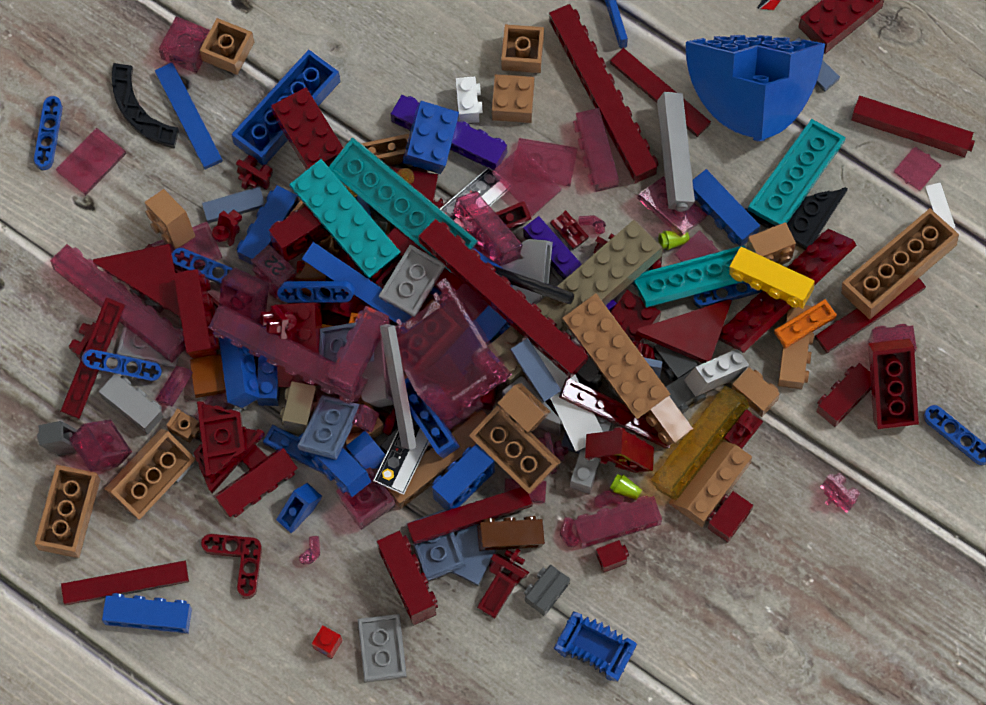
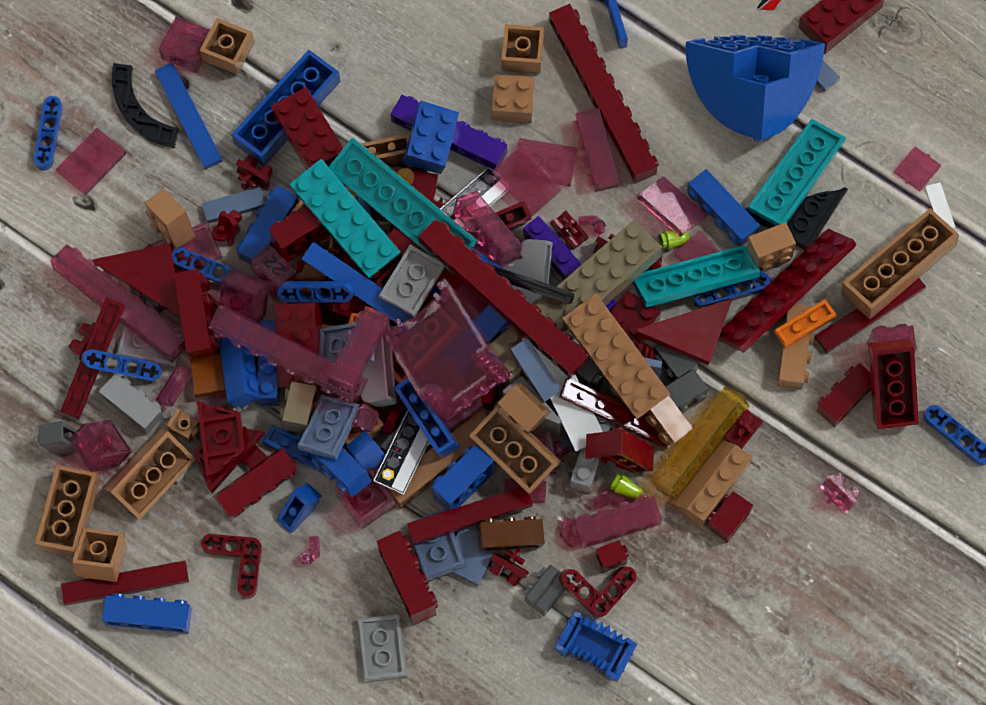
dark red hips [260,305,297,339] -> none
red brick [312,625,342,659] -> none
light grey tile [380,324,417,450] -> none
white brick [456,77,483,123] -> none
dark red tile [477,571,517,619] -> none
dark red tile [610,47,711,137] -> none
light grey brick [657,92,695,212] -> none
light grey brick [684,349,749,397] -> none
yellow brick [729,247,815,309] -> none
medium nougat brick [731,367,780,417] -> none
dark red brick [851,95,975,158] -> none
none -> medium nougat brick [72,528,127,582]
none -> dark red beam [559,566,637,617]

